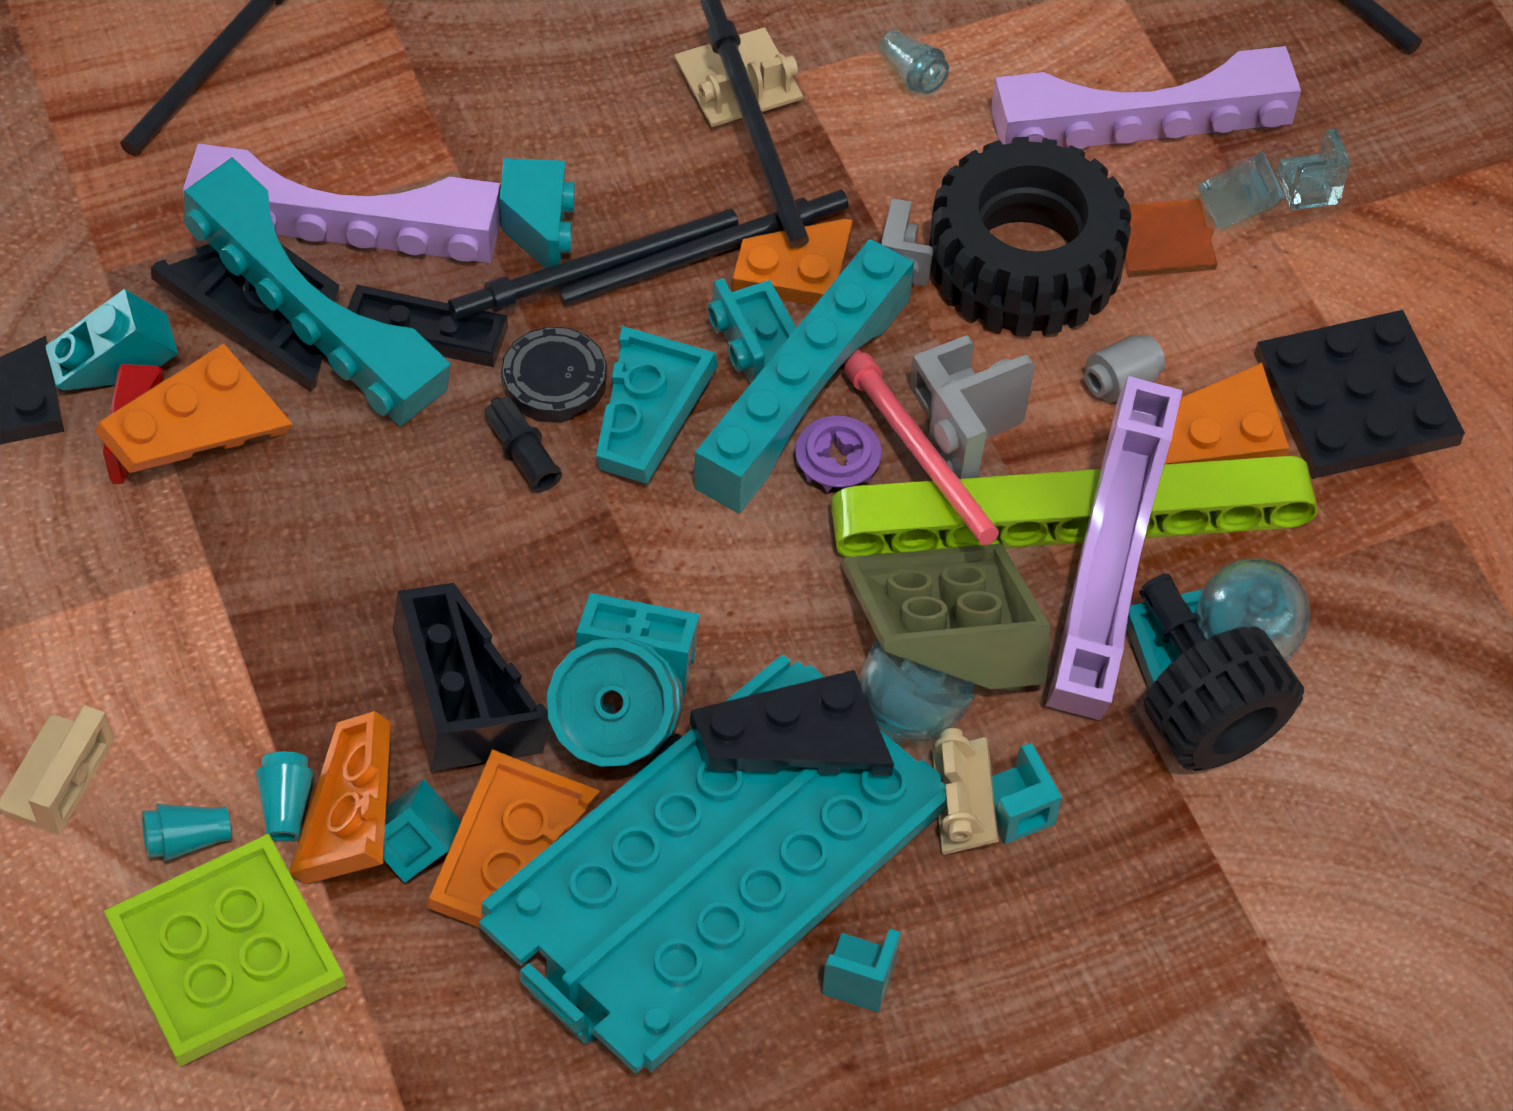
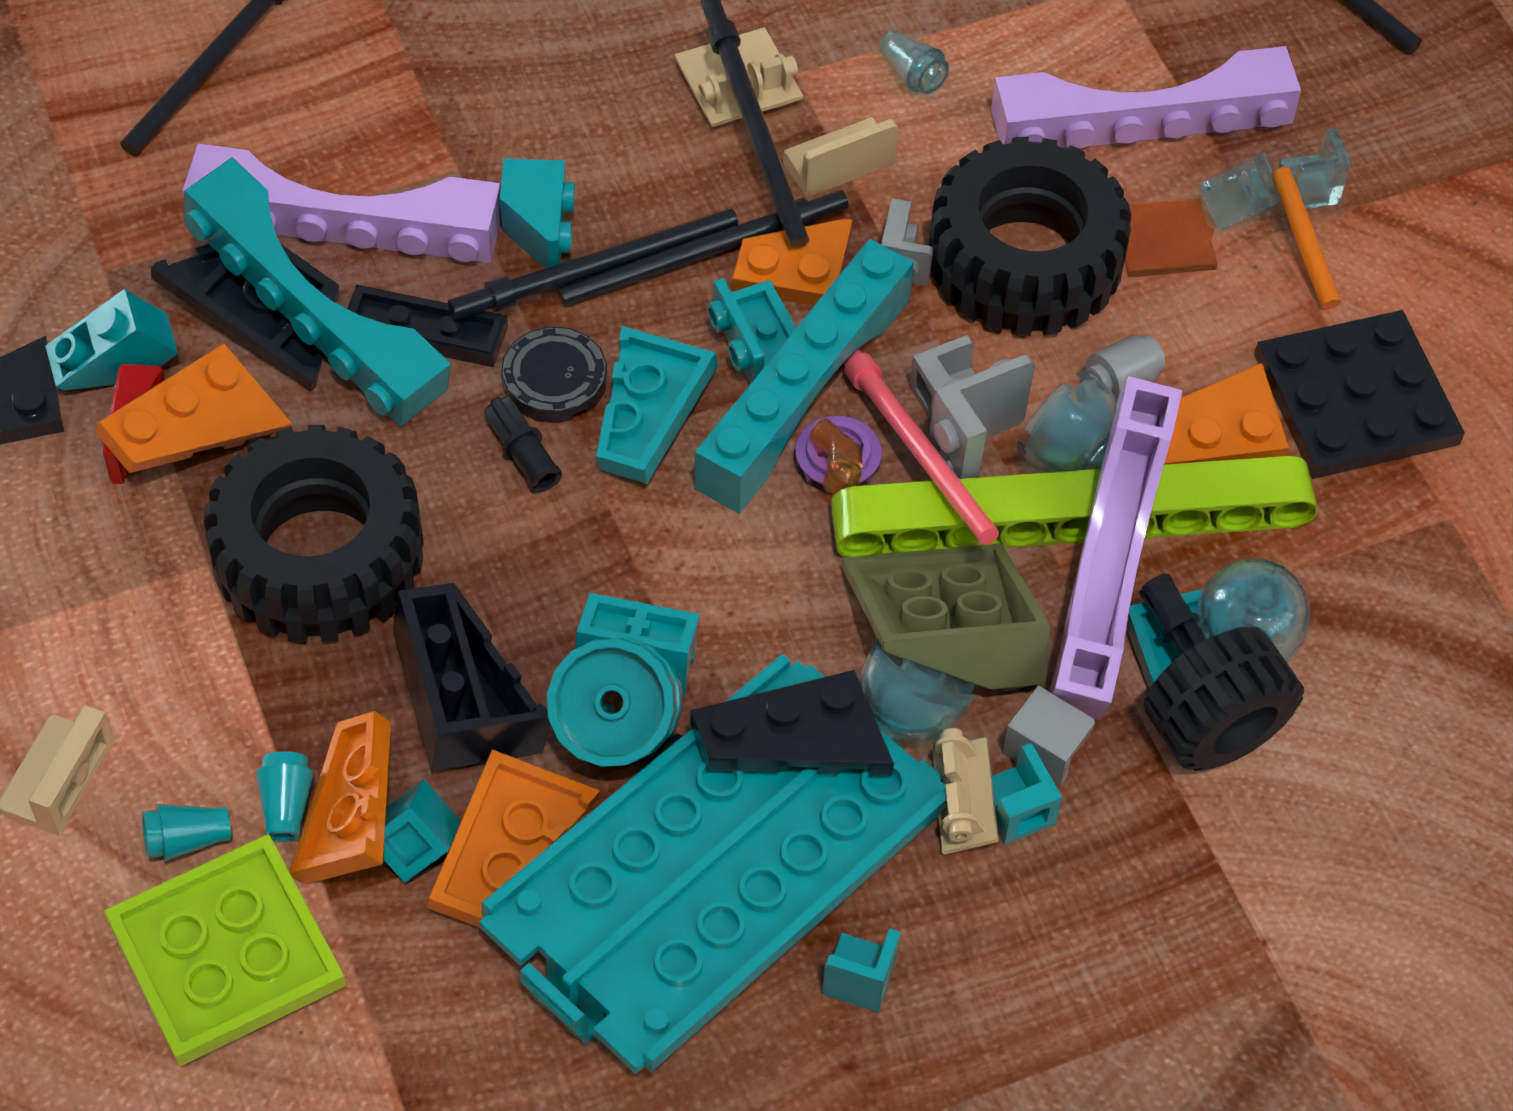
none -> black tyre [203,425,424,642]
none -> tan panel [783,117,898,198]
none -> clear orange arm [809,418,863,494]
none -> light grey panel [1002,685,1095,788]
none -> clear light blue cylinder [1016,370,1117,473]
none -> orange bar [1271,167,1341,310]

